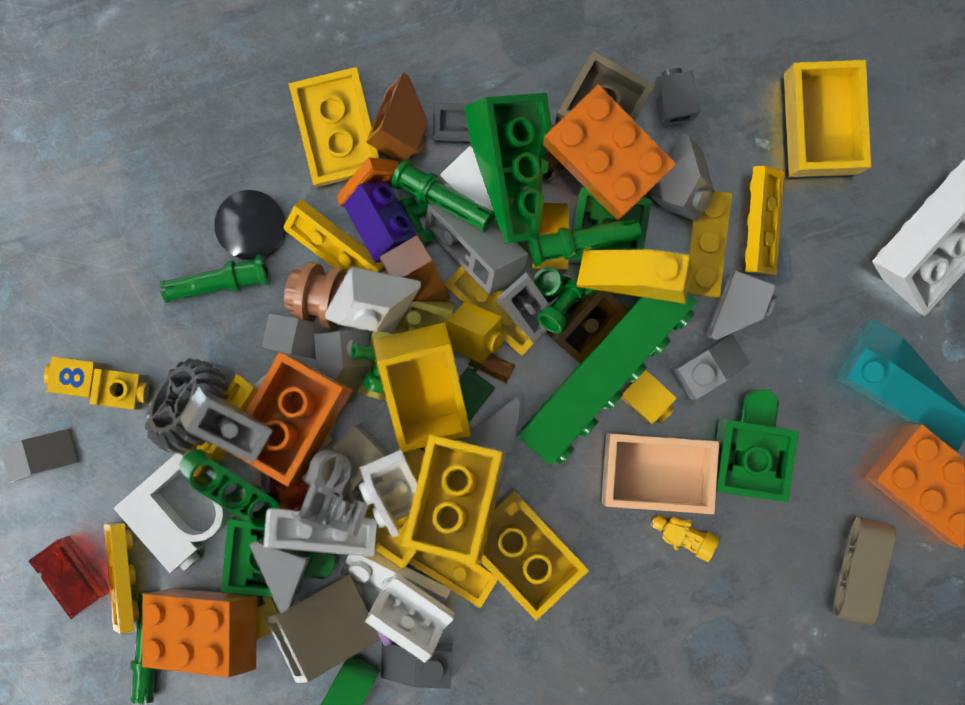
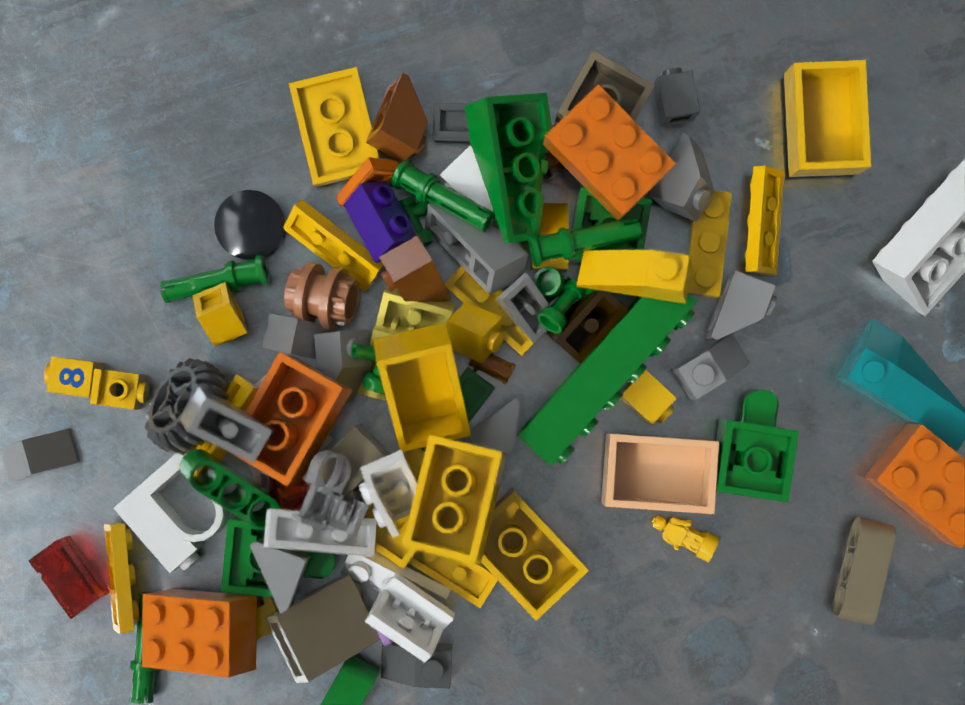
white slope [325,267,421,332] -> none
none -> yellow brick [192,282,247,347]

